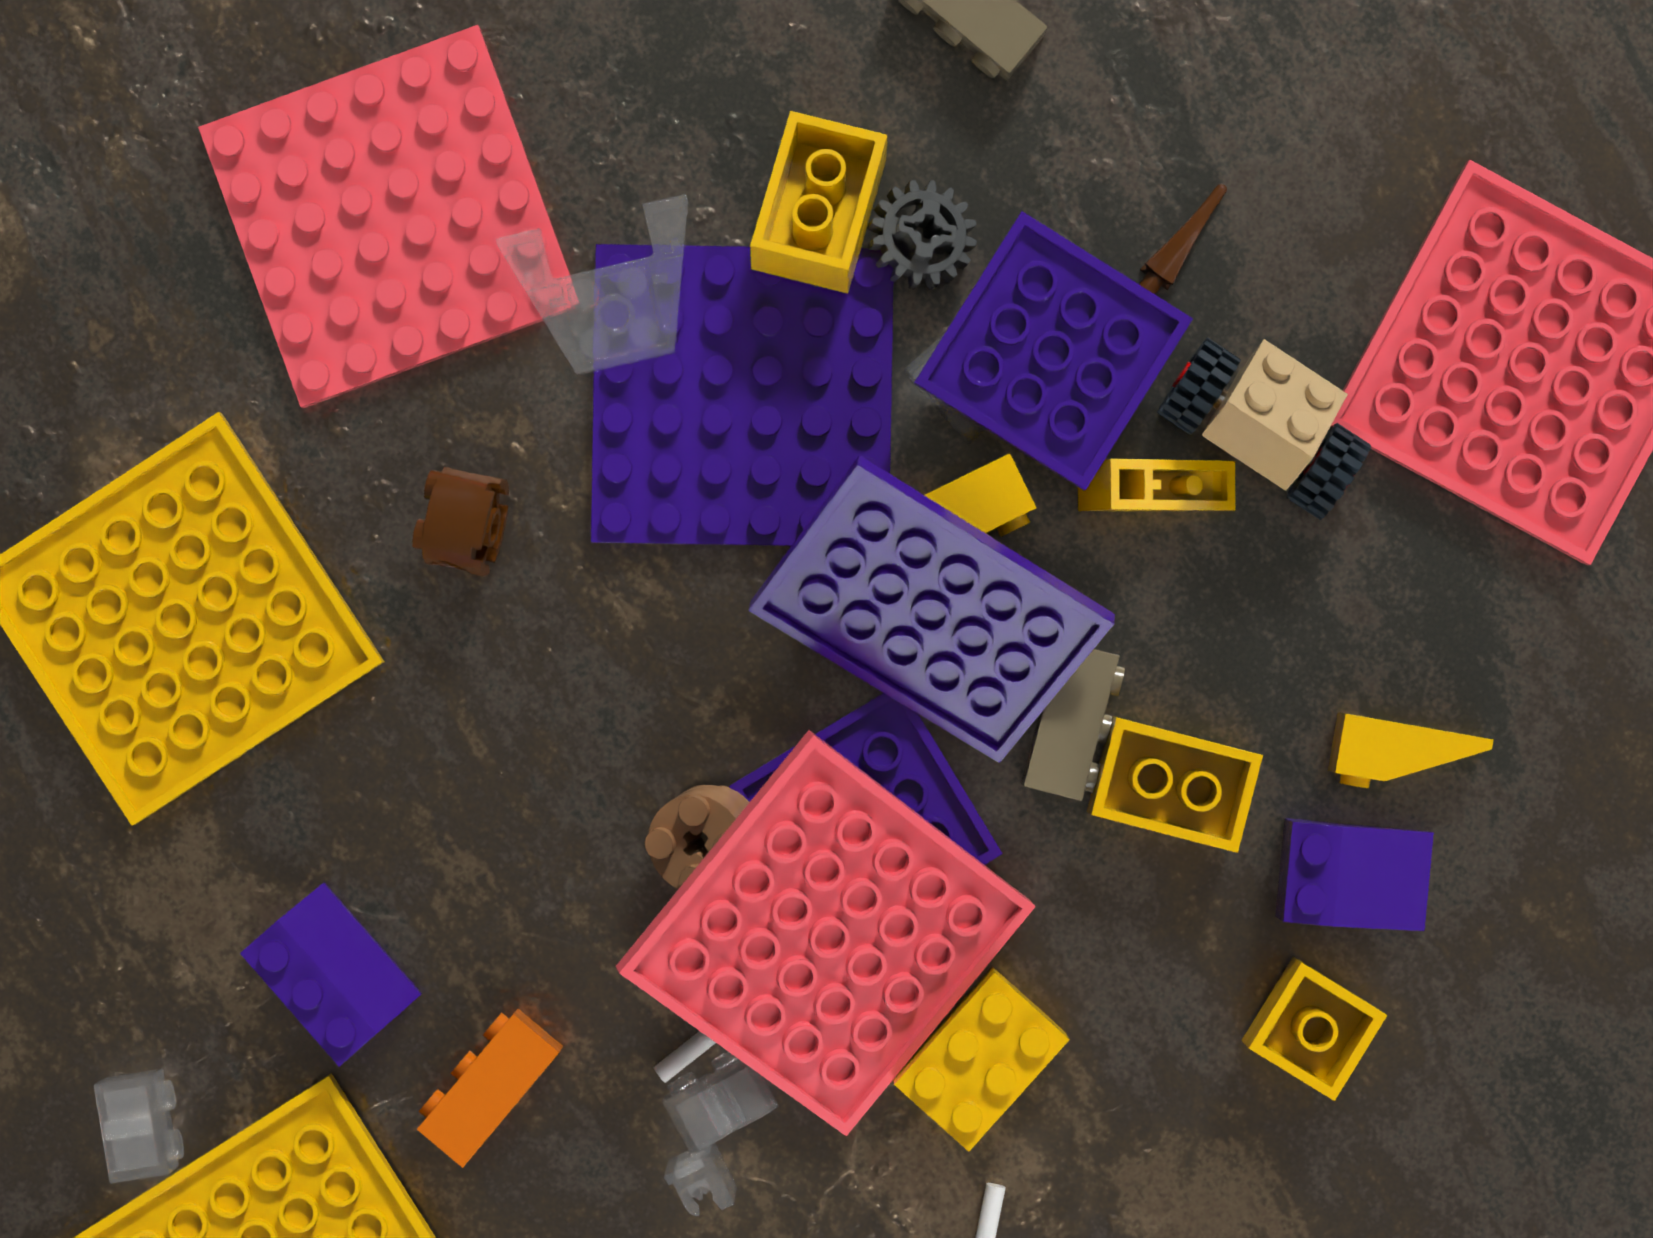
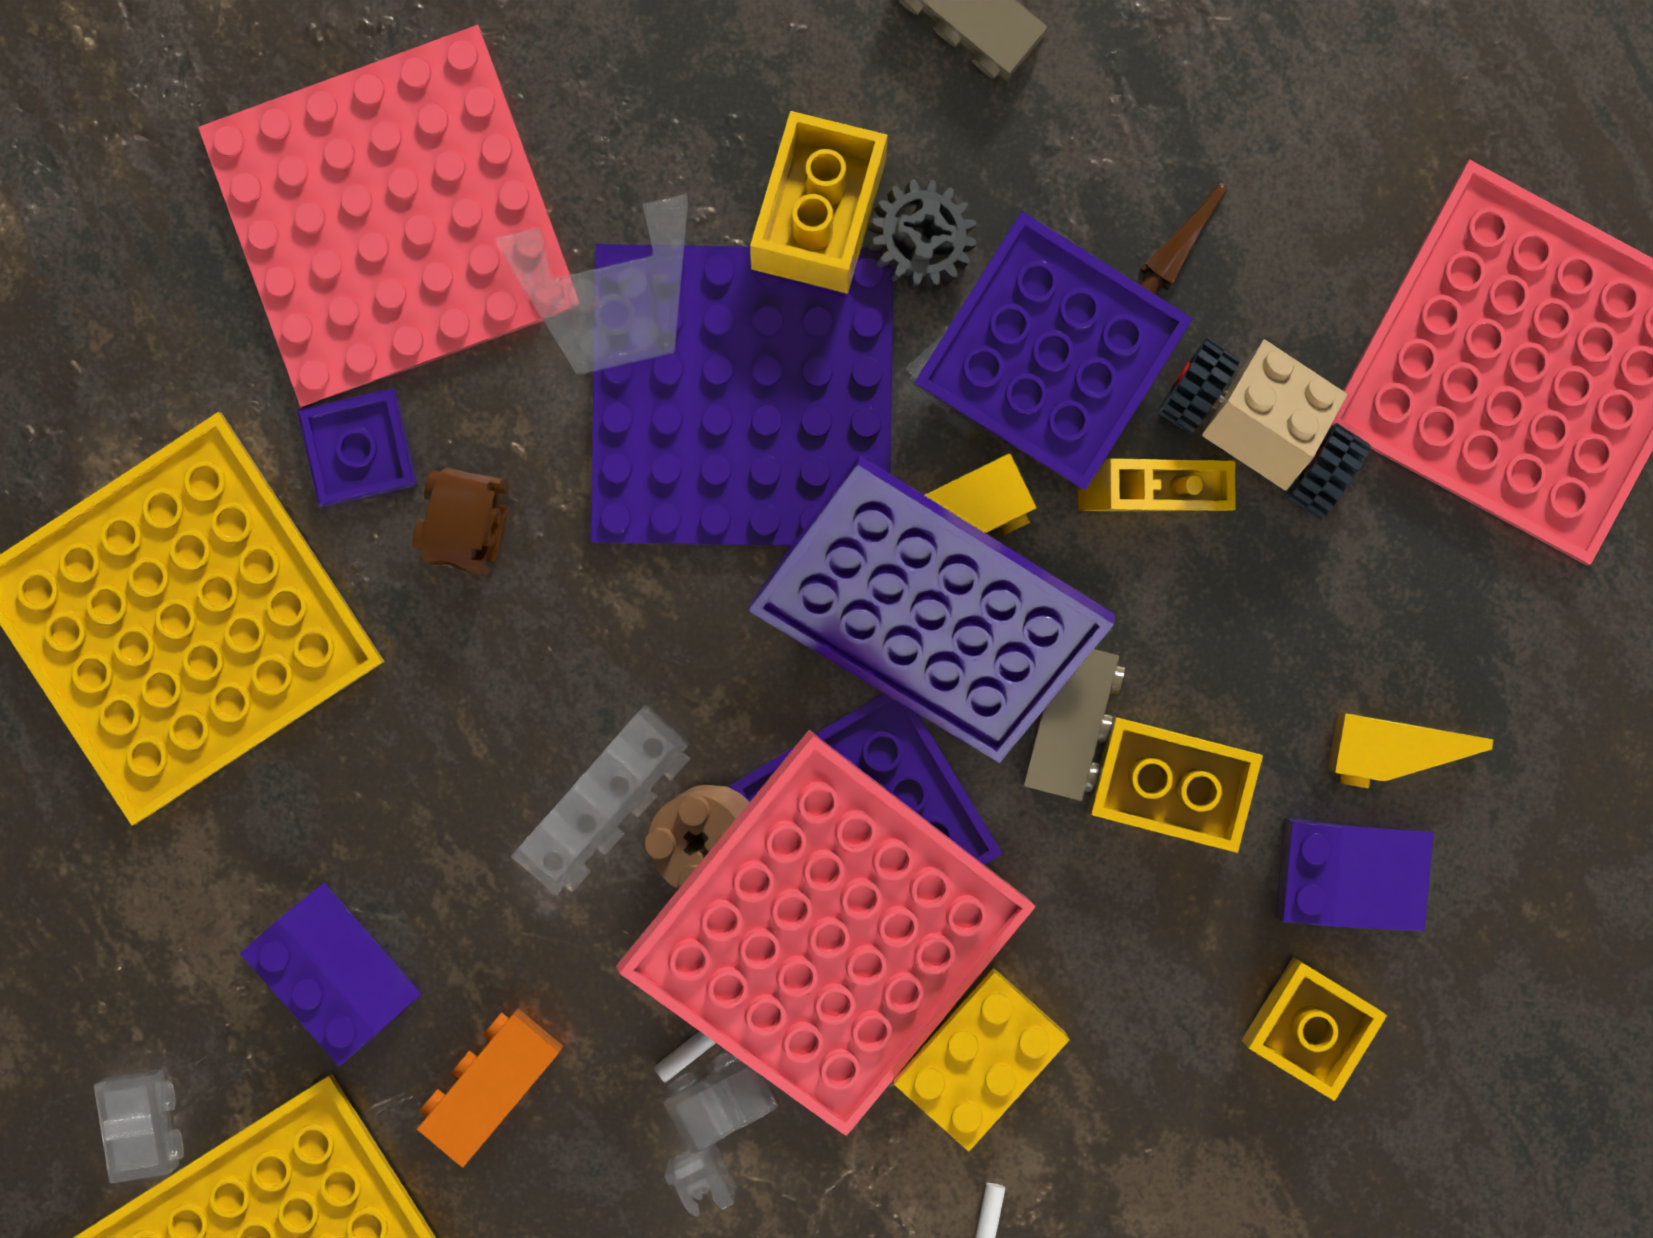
none -> dark purple tile [297,388,418,508]
none -> clear brick [511,705,690,896]

